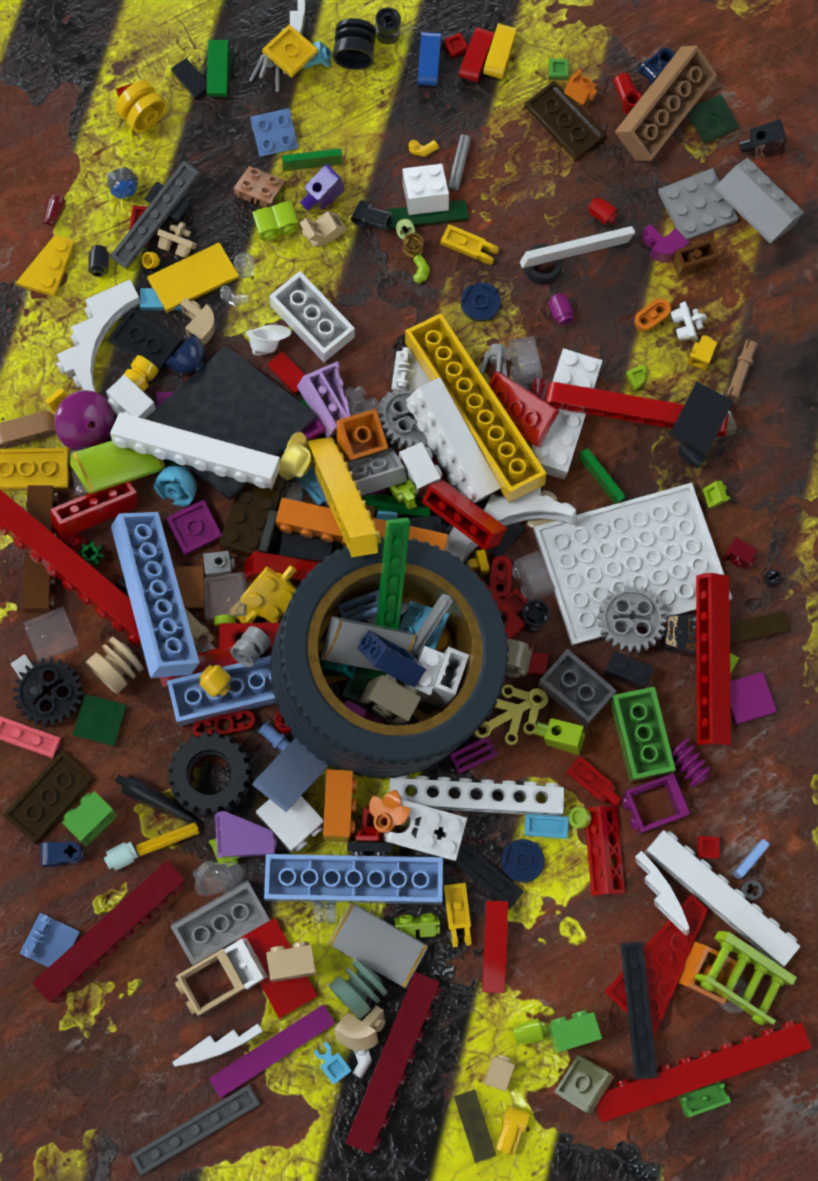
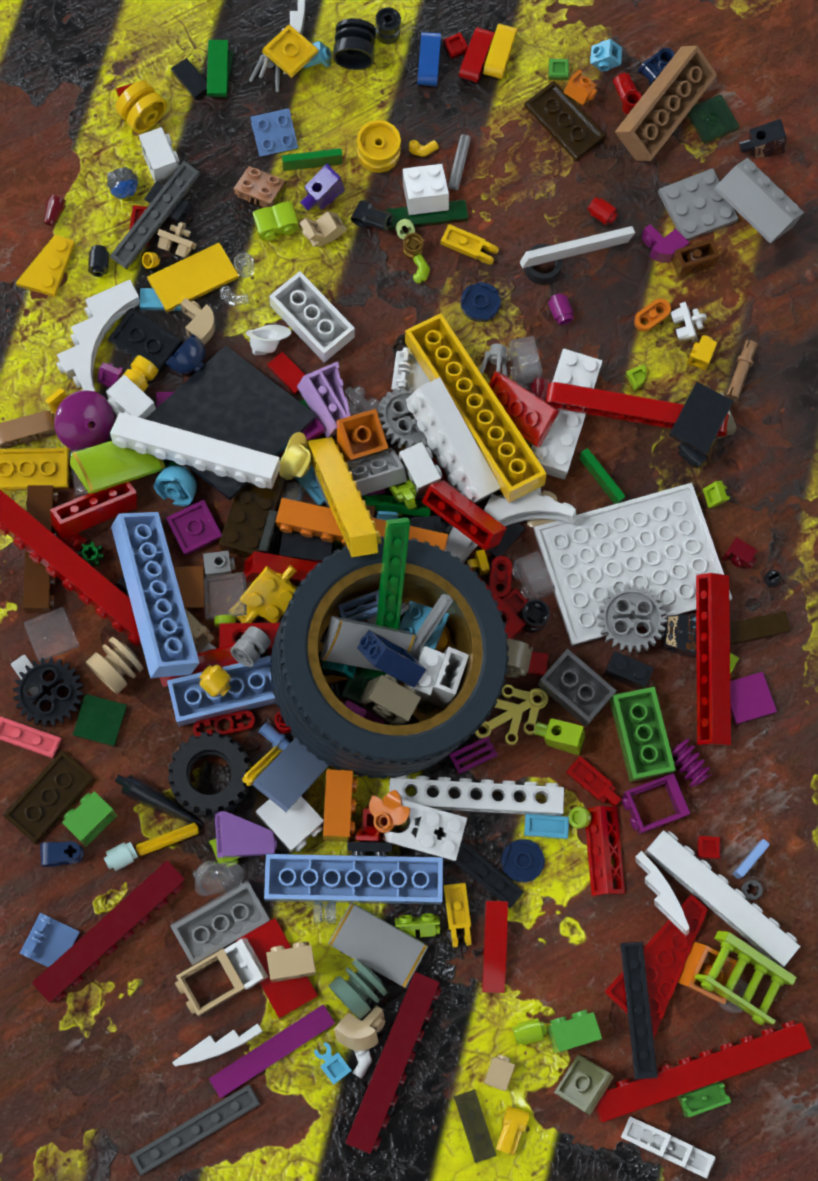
none -> magenta tile [97,362,123,388]
none -> white brick [139,127,179,185]
none -> yellow axle [242,746,283,786]
none -> yellow wheel [357,120,401,173]
none -> medium azure brick [590,39,622,72]
none -> white slope [621,1117,716,1179]

